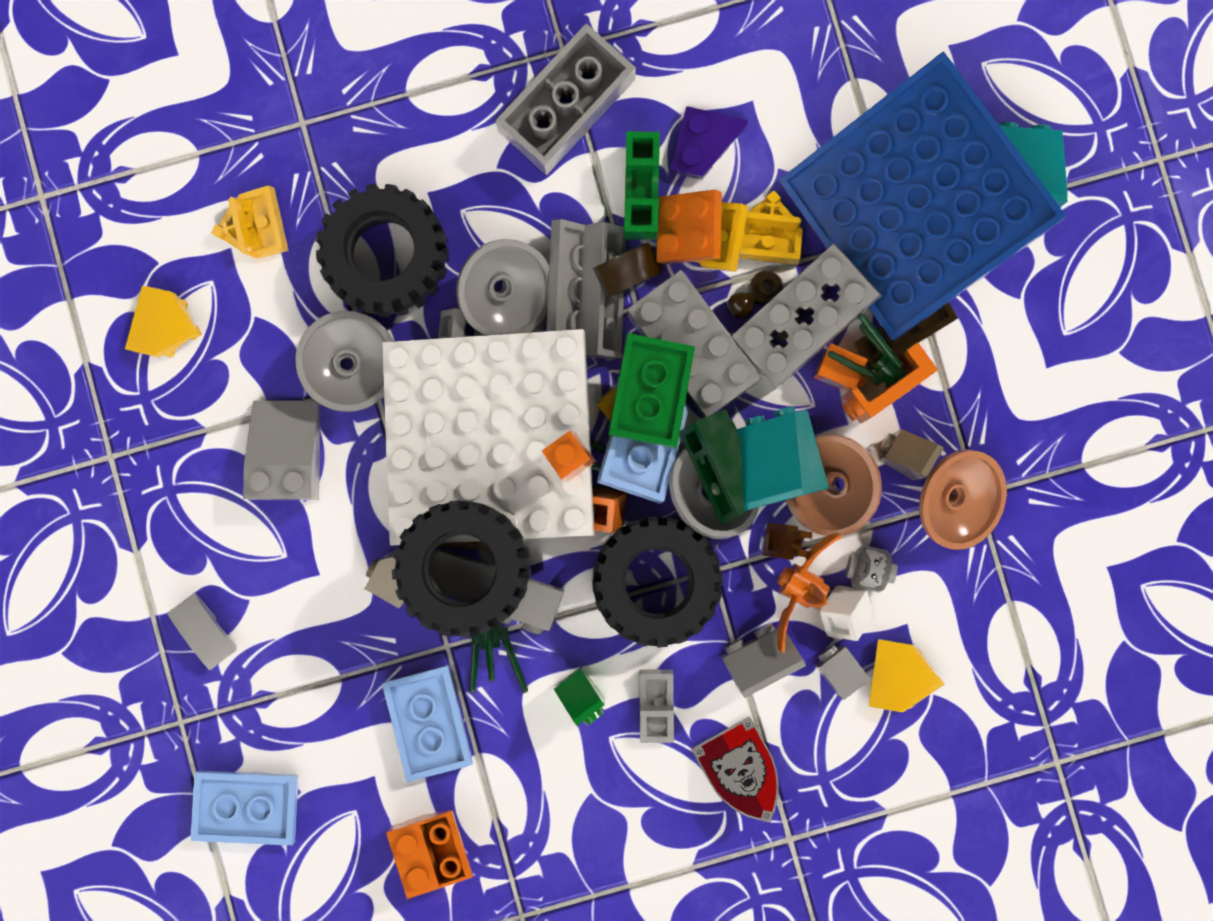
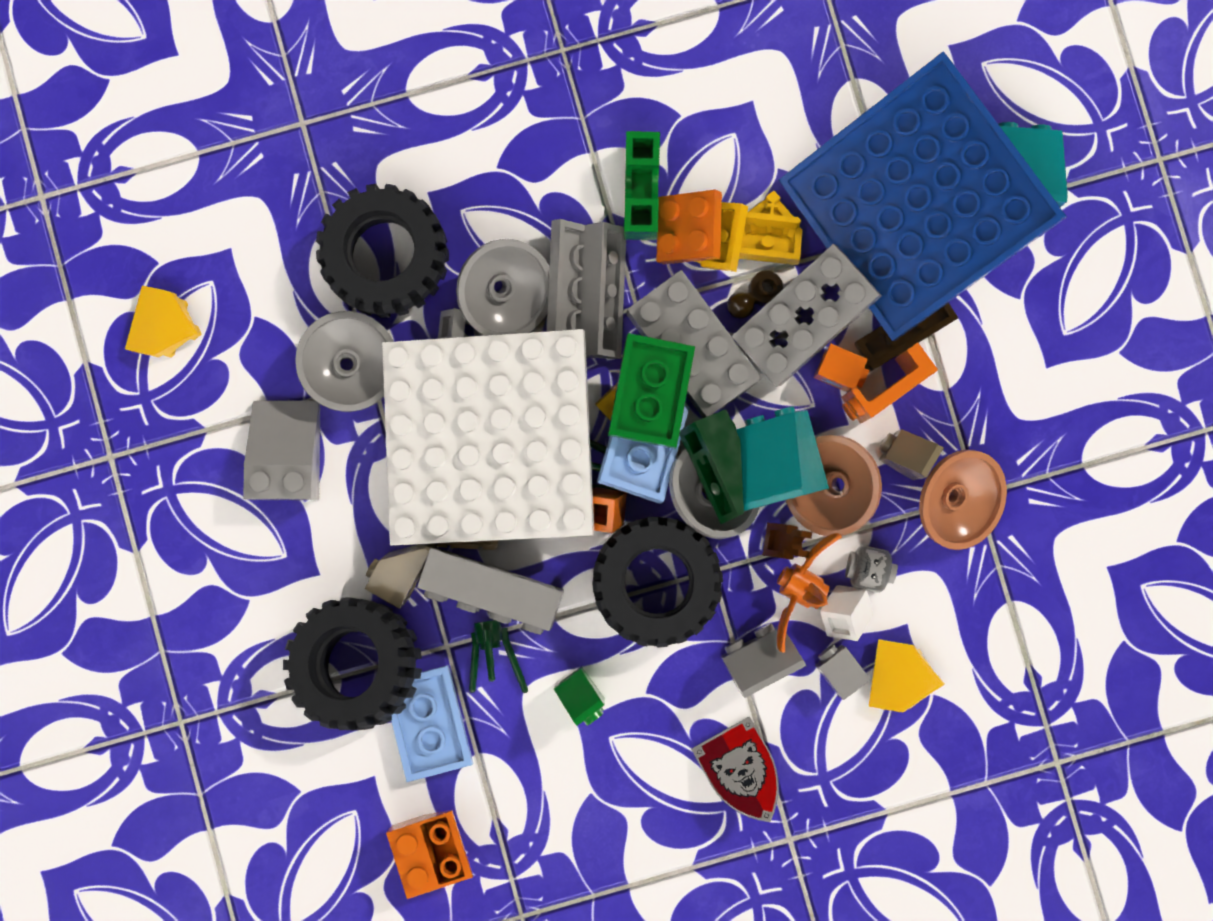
light grey slope [167,592,237,670] -> none
light blue plate [190,770,299,845] -> none
yellow slope [211,185,289,259] -> none
black tyre [392,500,531,637] -> none
light grey brick [495,23,636,176] -> none
orange brick [542,430,596,482] -> none
dark brown slope [593,242,663,298] -> none
light grey slope [639,669,674,743] -> none
dark purple wing [671,106,748,180] -> none
dark green plant [828,313,908,387] -> none
none -> black tyre [283,597,422,730]

